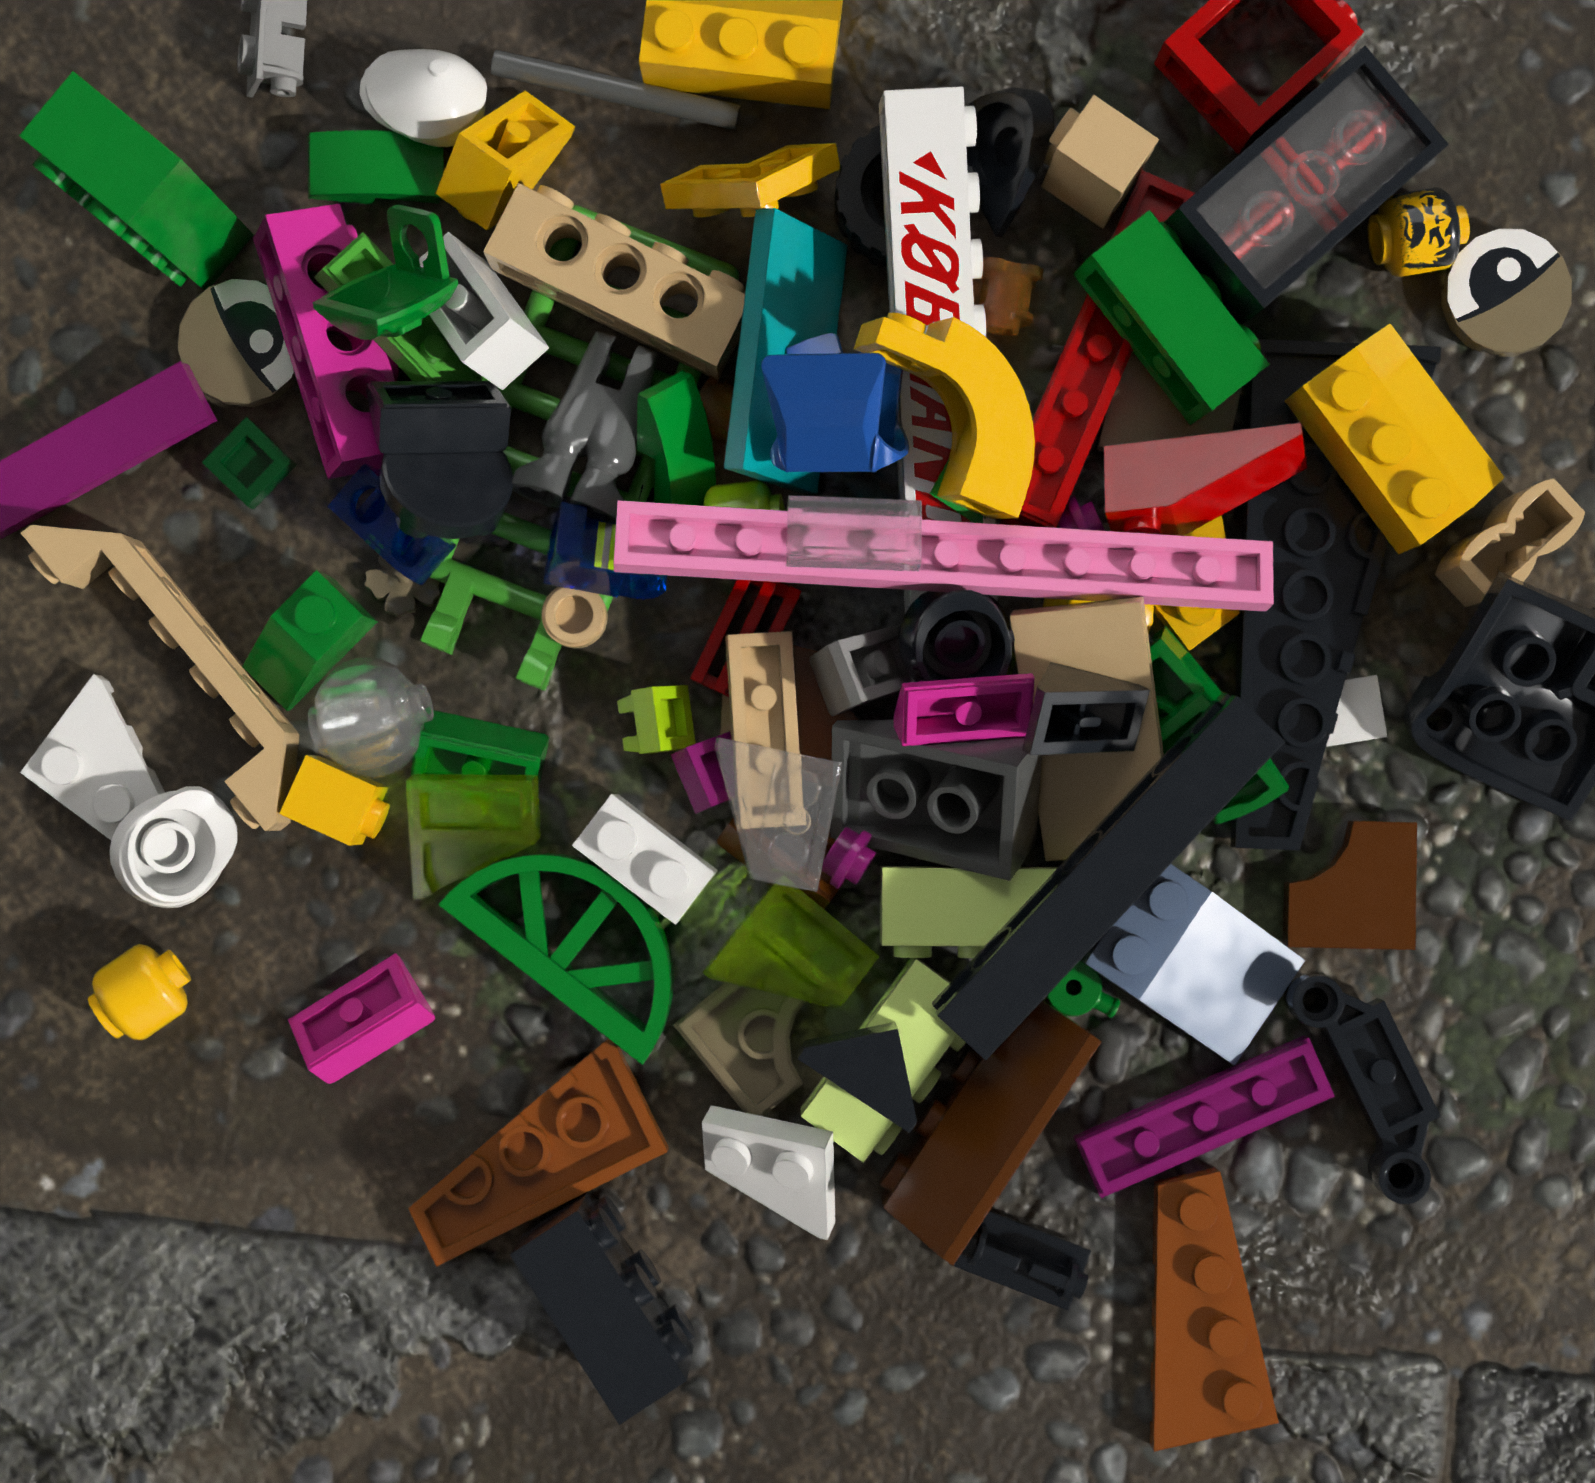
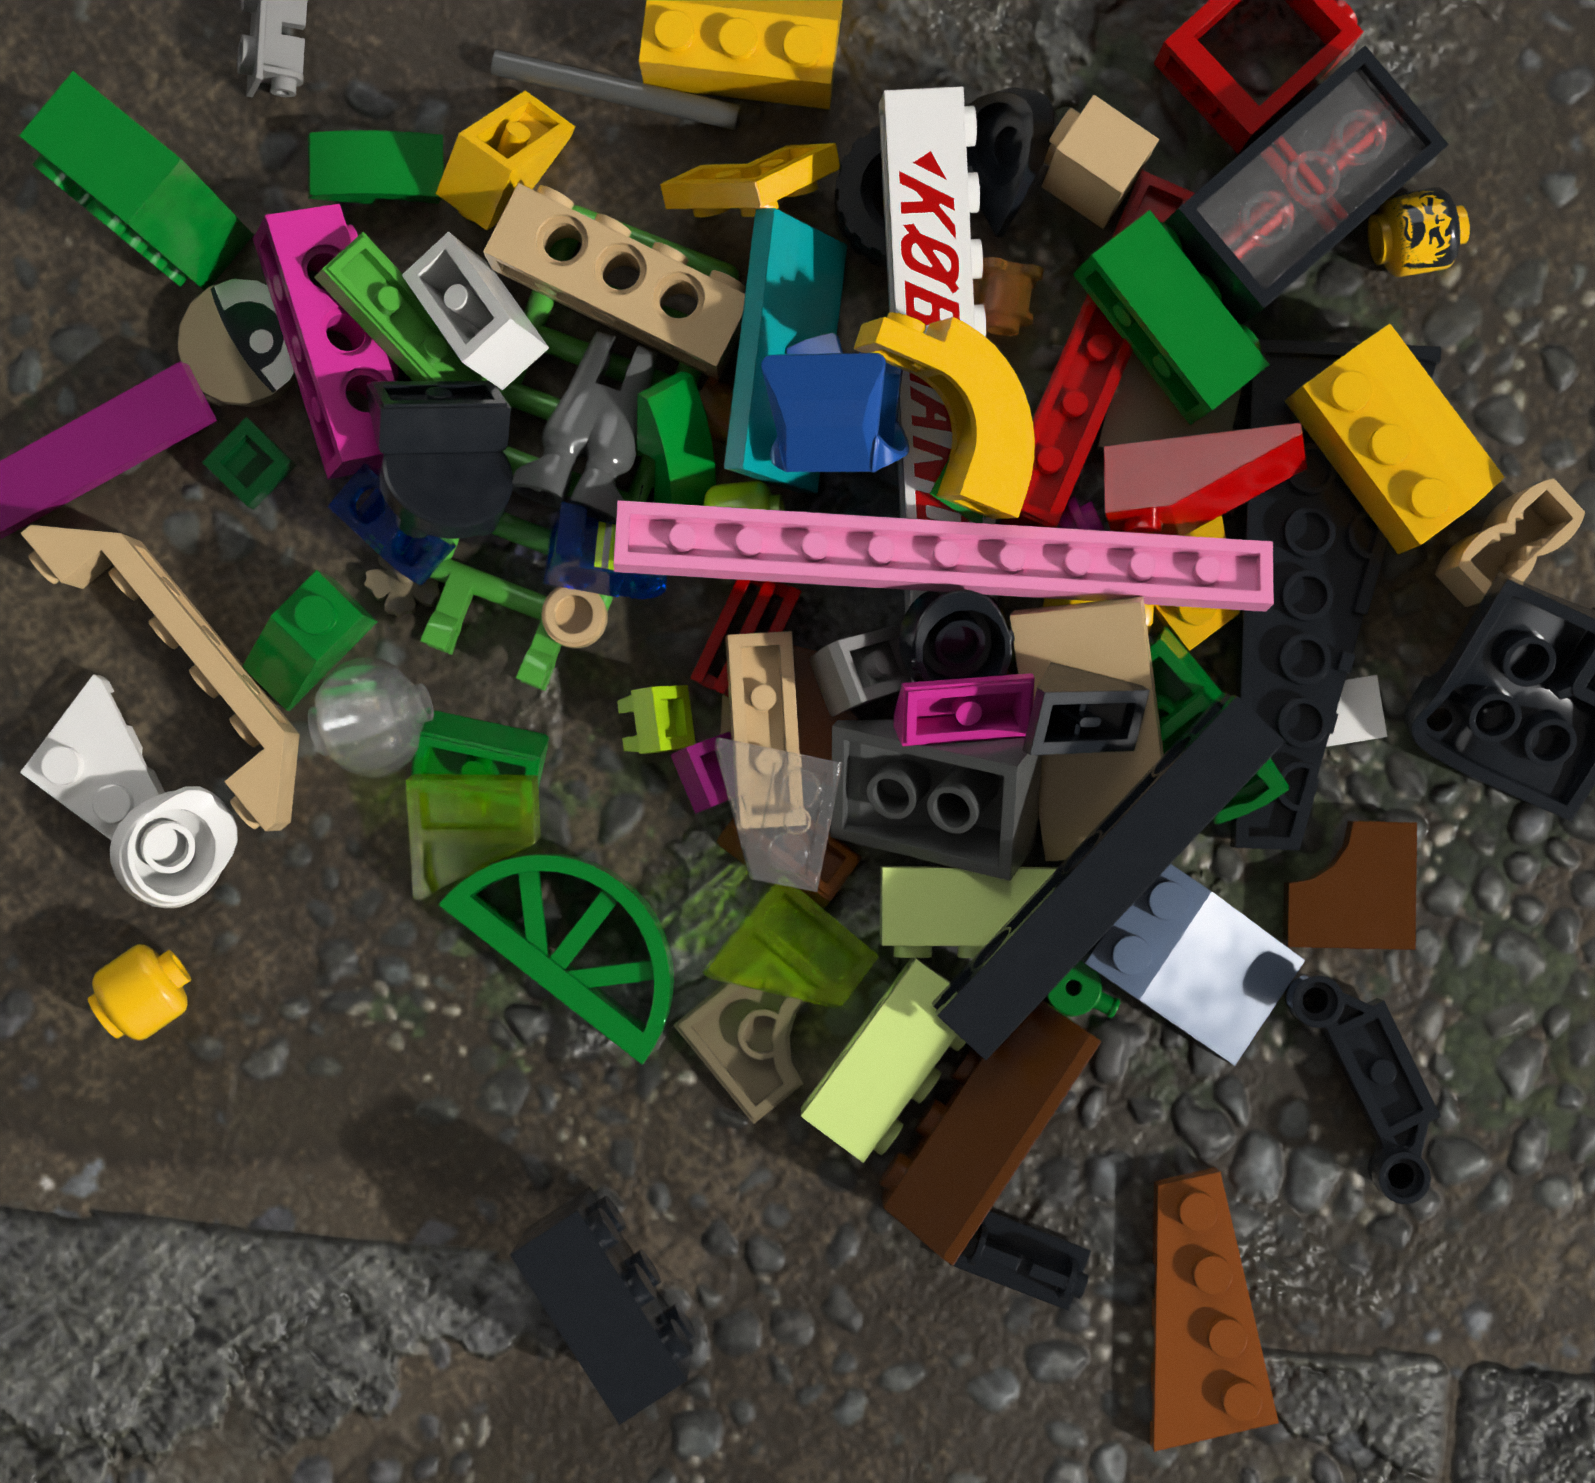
yellow brick [279,755,390,846] -> none
dark pink slope [288,953,435,1084] -> none
green piece [313,205,458,340] -> none
white hat [359,49,487,147] -> none
dark orange wing [408,1038,669,1267] -> none
white brick [572,794,718,925] -> none
white wing [702,1105,835,1240] -> none
clear tile [786,495,922,571] -> none
black slope [798,1022,917,1133] -> none
magenta plate [819,827,876,889] -> none
magenta tile [1073,1035,1335,1198] -> none
tile [1441,229,1572,357] -> none

